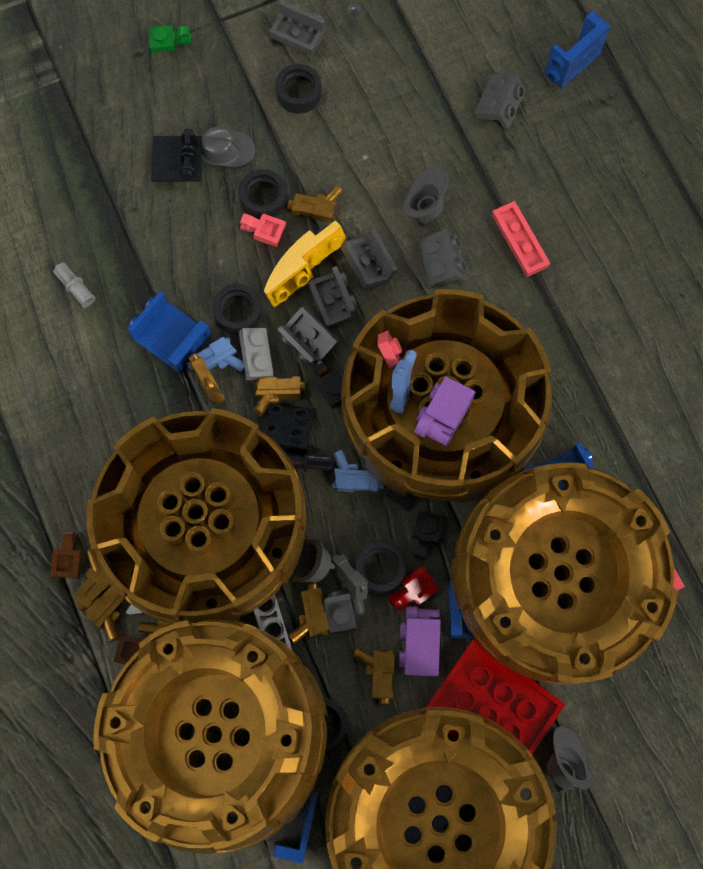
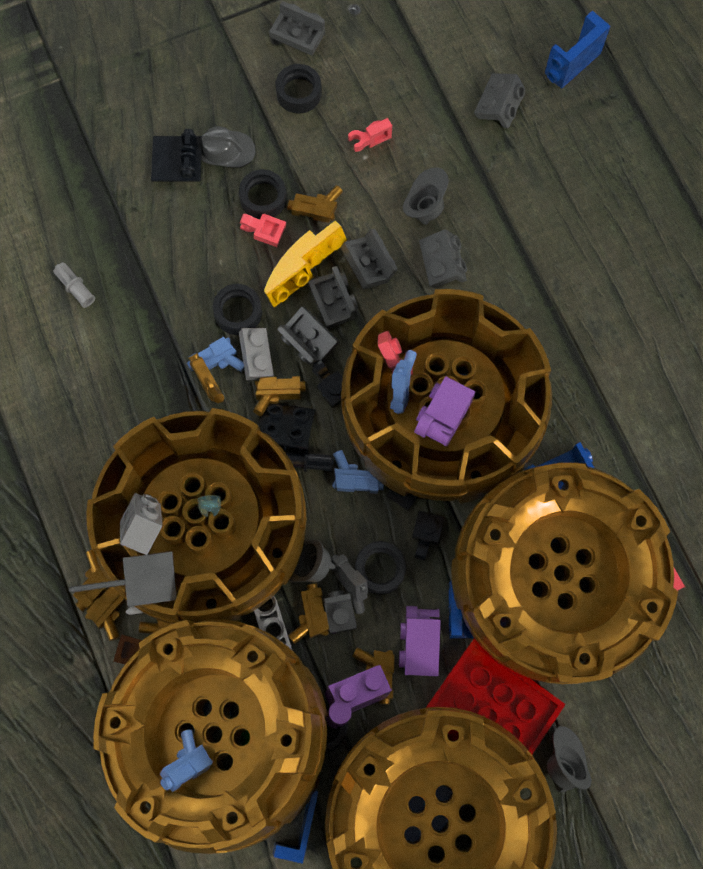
reddish brown plate [50,531,82,579] -> none
blue panel [127,291,211,373] -> none
green plate [149,25,192,53] -> none
red plate [388,566,439,611] -> none
coral plate [492,201,550,277] -> none
none -> dark grey piece [69,551,177,607]
none -> light grey brick [120,493,163,555]
none -> medium blue piece [160,730,213,792]
none -> clear light blue hinge [198,495,221,517]
none -> medium lavender hinge [324,665,392,729]
none -> coral plate [348,118,392,152]

